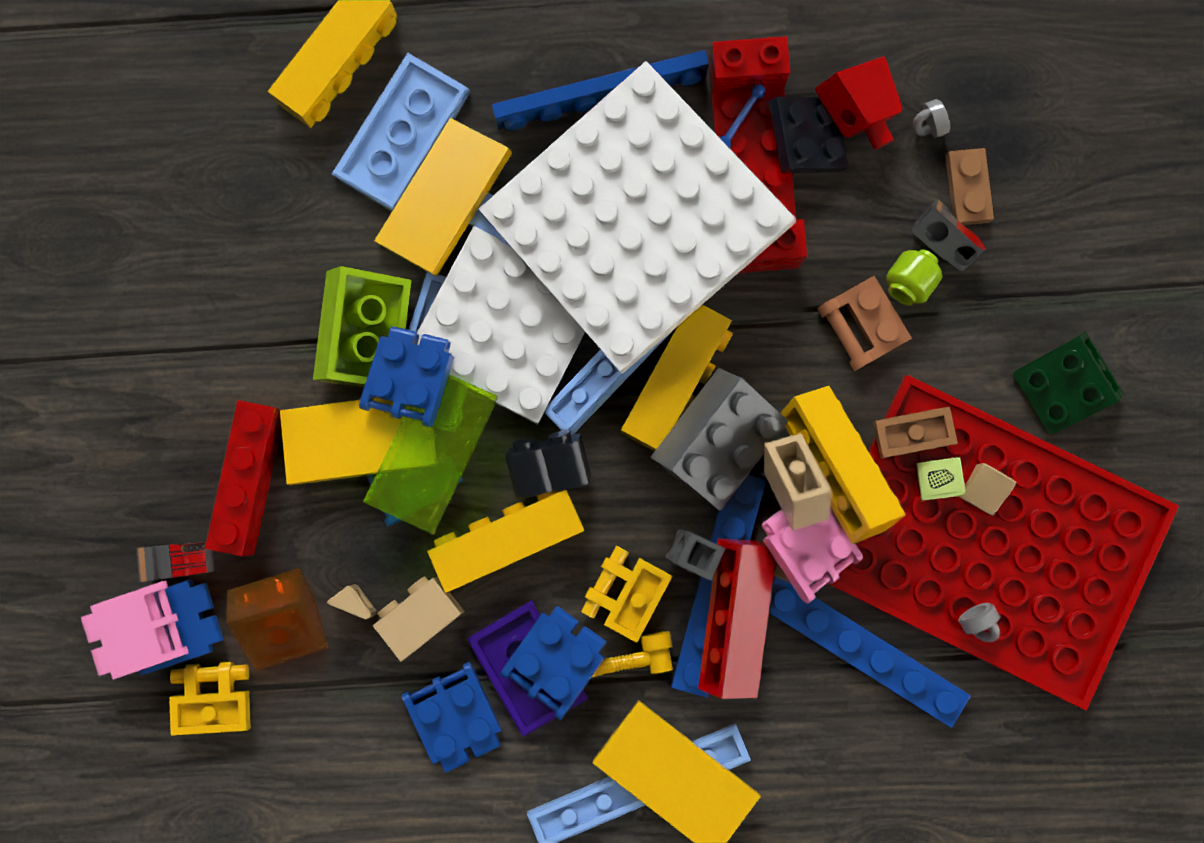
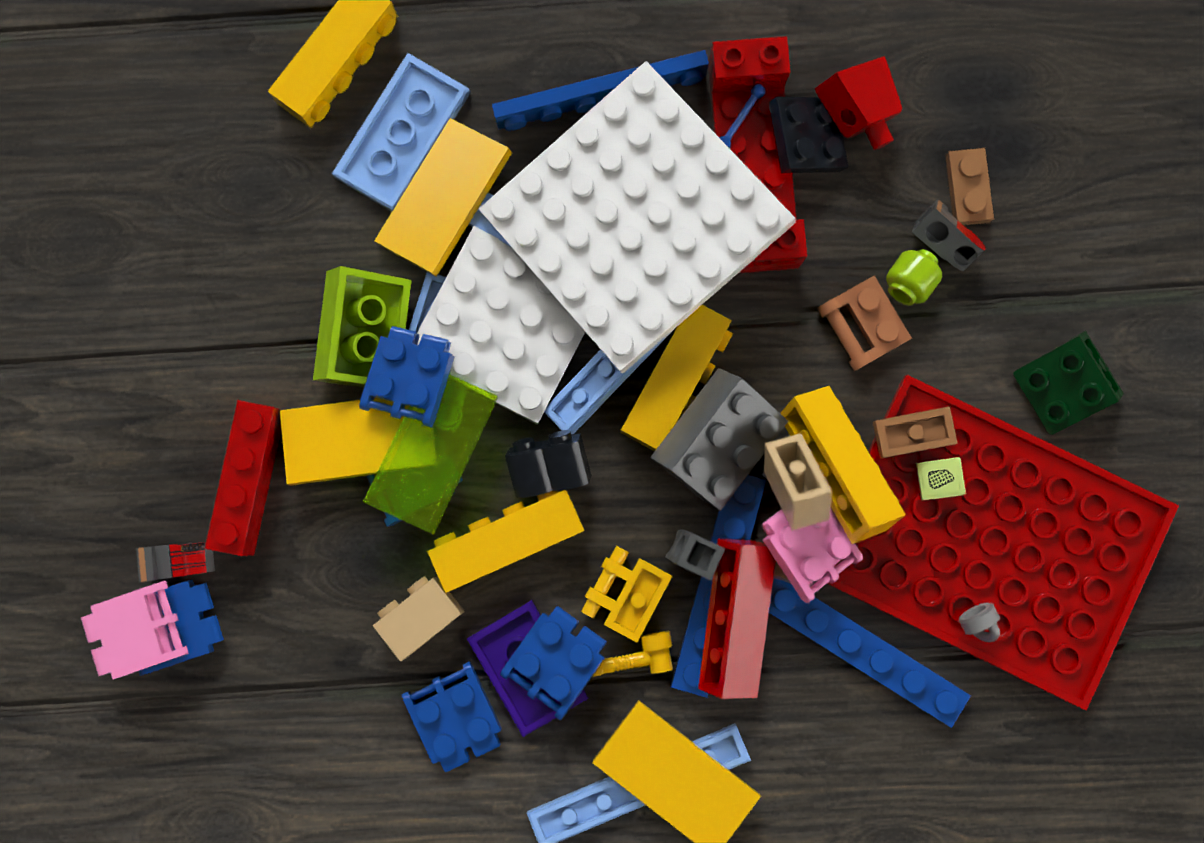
yellow plate [169,662,251,735] -> none
clear orange slope [227,568,328,671] -> none
tan slope [326,584,377,619] -> none
light grey tile [912,99,950,138] -> none
tan slope [959,463,1017,516] -> none

